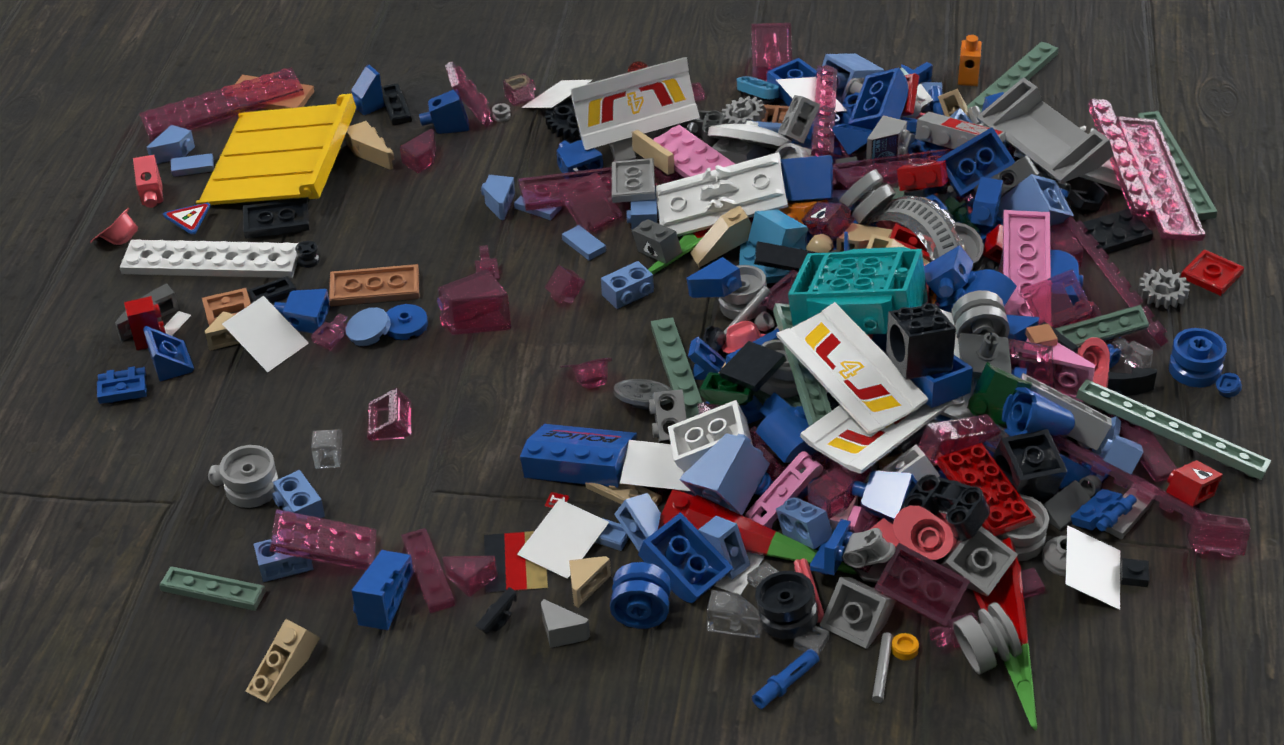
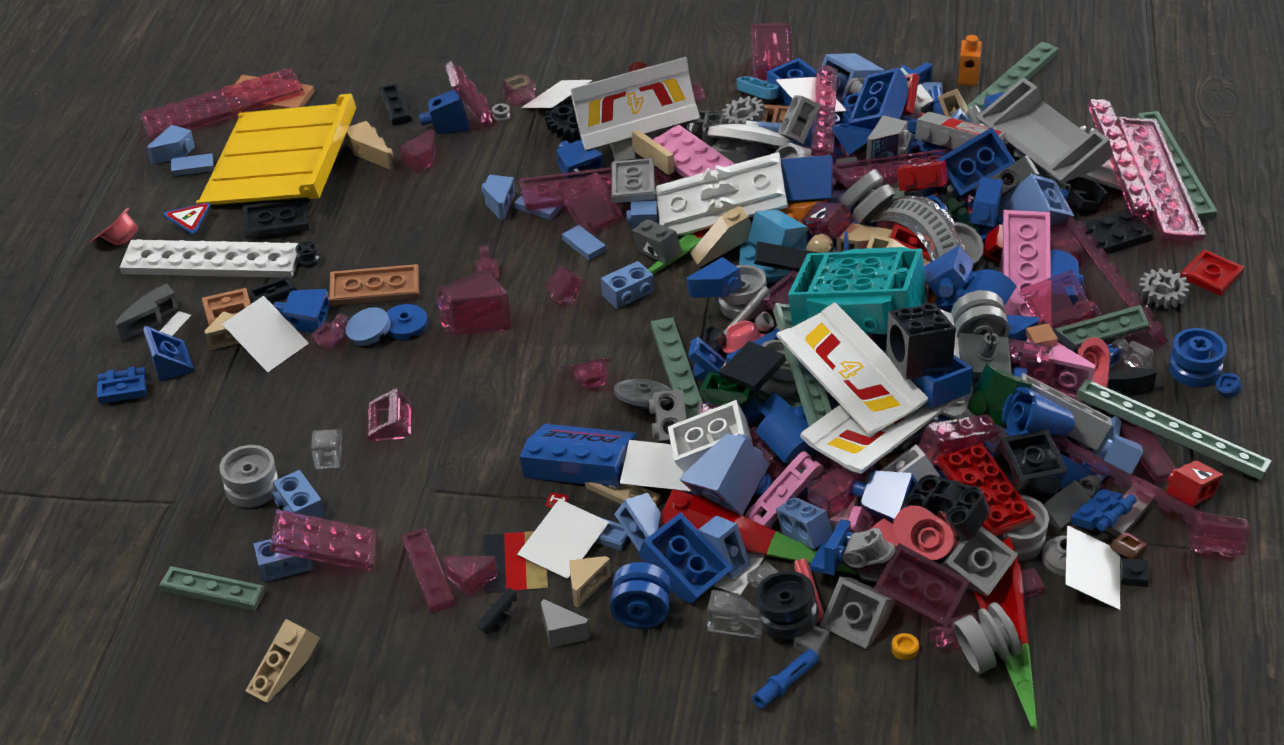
red brick [124,296,166,350] -> none
coral torso [133,155,163,208] -> none
light grey hinge [208,465,224,486] -> none
blue slope [351,65,385,115] -> none
blue wedge [351,550,414,630] -> none
light grey bar [872,633,893,703] -> none
none -> reddish brown tile [1110,532,1148,559]

